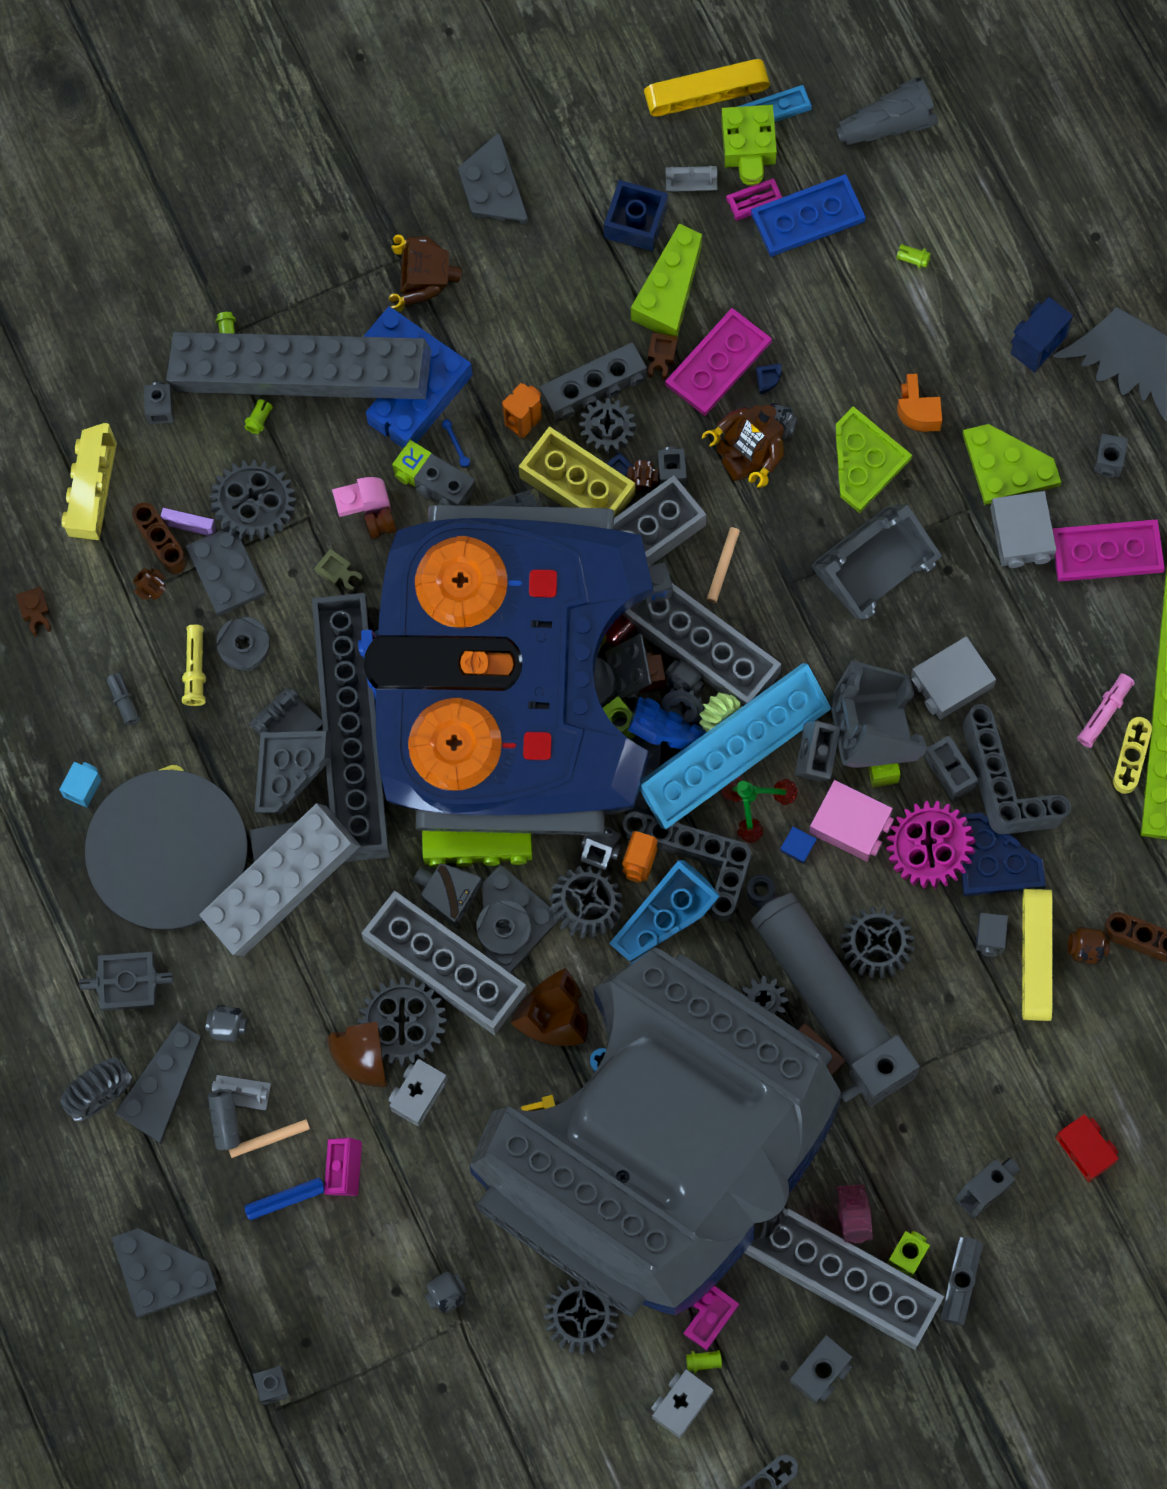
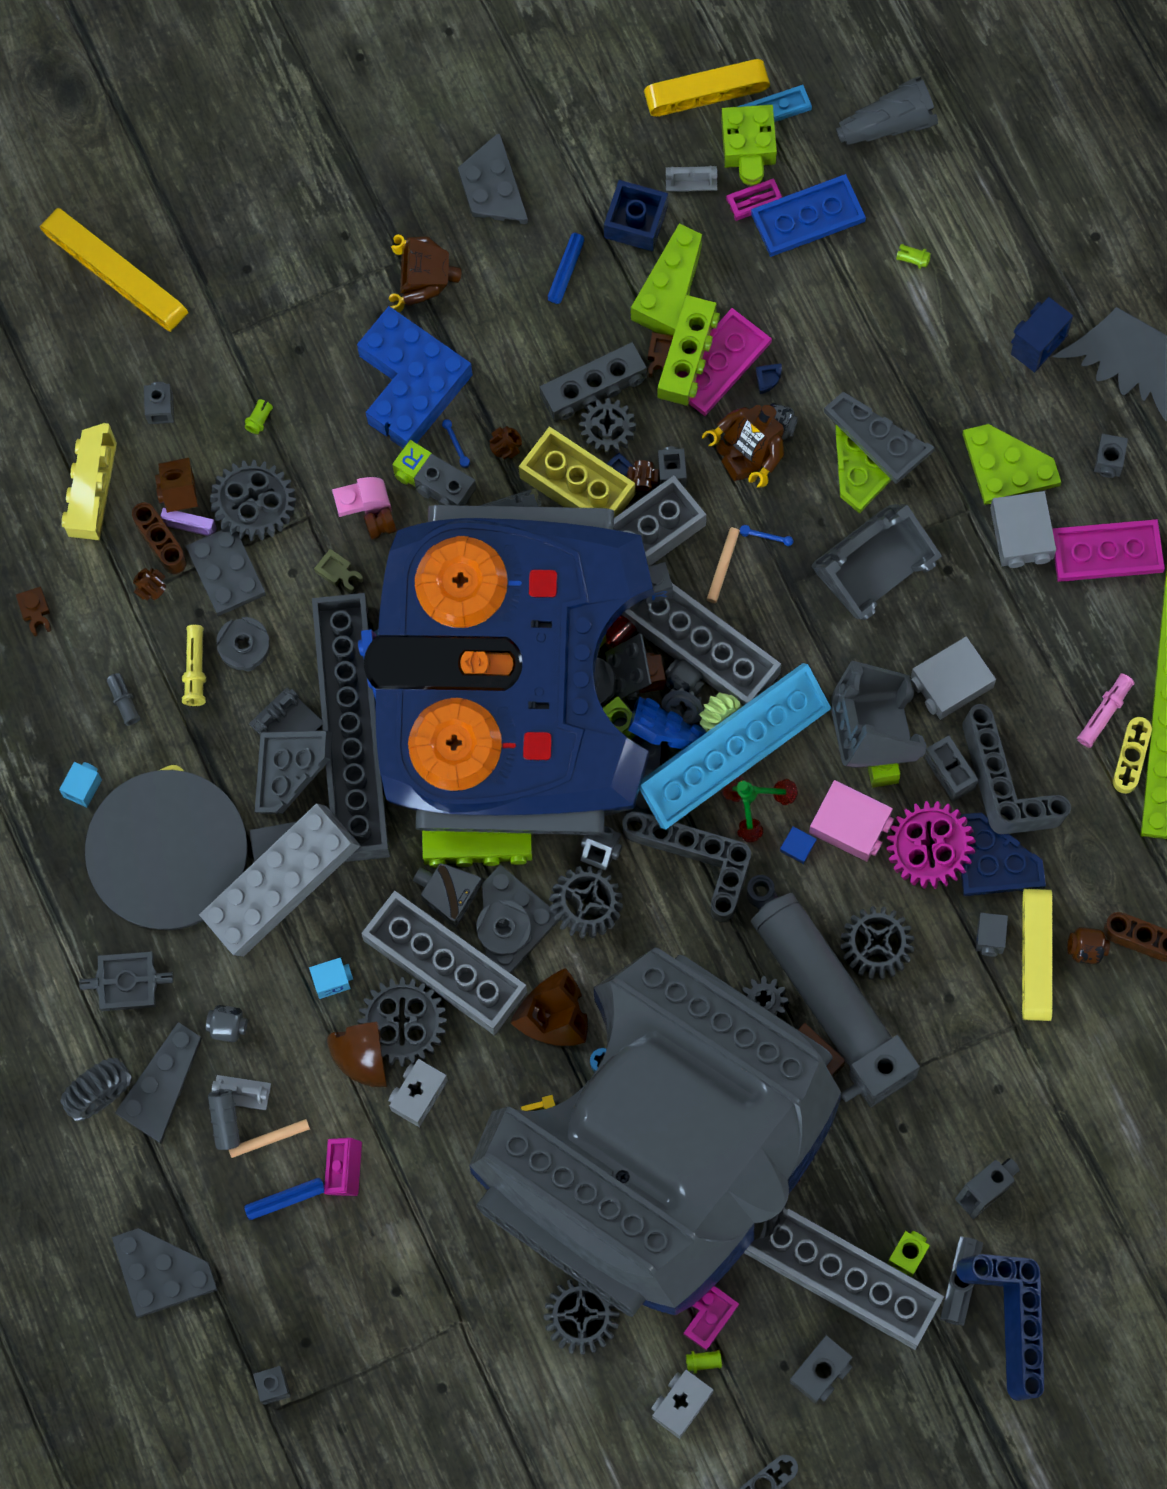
dark grey brick [166,332,432,399] -> none
lime pin [215,312,236,334] -> none
dark grey head [424,1271,468,1313] -> none
orange brick [502,383,542,438] -> none
dark azure wedge [609,860,720,961] -> none
orange brick [622,831,658,883] -> none
dark grey brick [794,721,841,782] -> none
clear pink brick [836,1184,873,1243] -> none
orange brick [897,374,942,432] -> none
red brick [1055,1114,1119,1182] -> none
none -> yellow beam [40,208,188,332]
none -> reddish brown brick [155,458,198,513]
none -> medium azure brick [309,958,353,999]
none -> reddish brown gear [489,426,522,459]
none -> blue axle [548,233,584,304]
none -> lime brick [657,295,720,406]
none -> blue hinge [740,525,794,546]
none -> dark grey wing [824,392,935,484]
none -> dark blue beam [956,1254,1044,1401]

